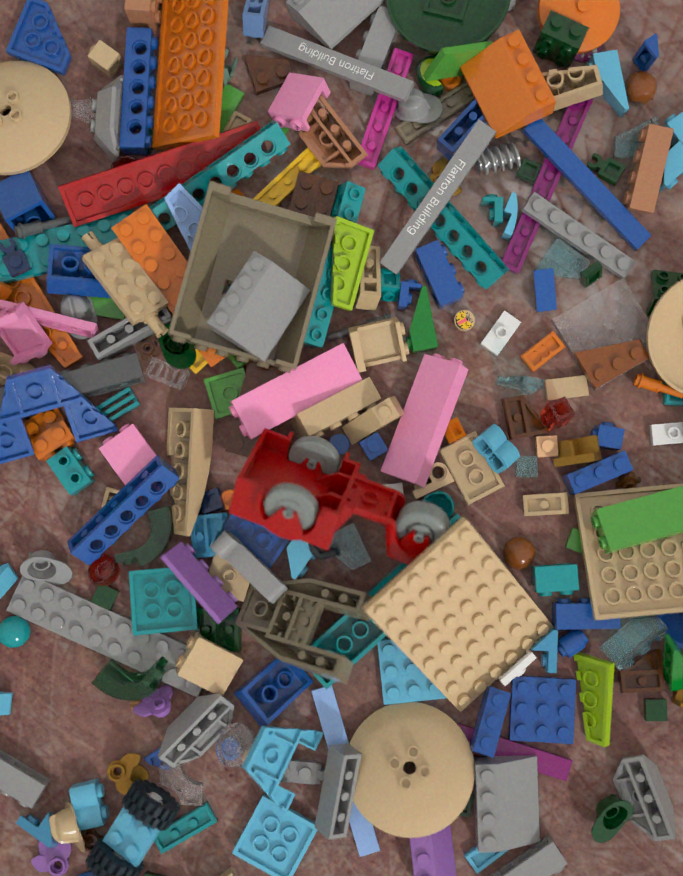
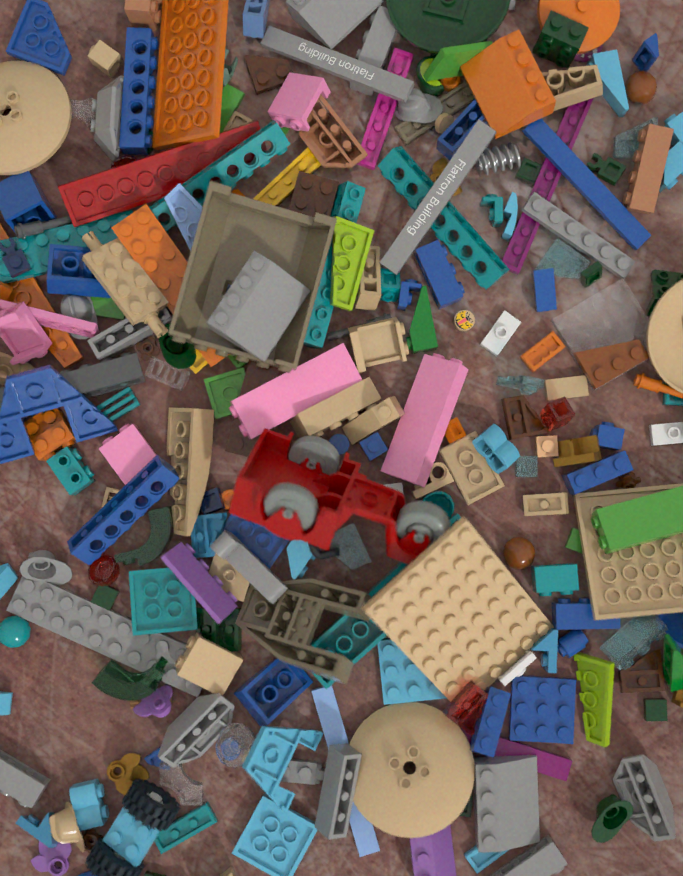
none -> tan tile [435,113,455,134]
none -> clear red wing [442,680,488,736]

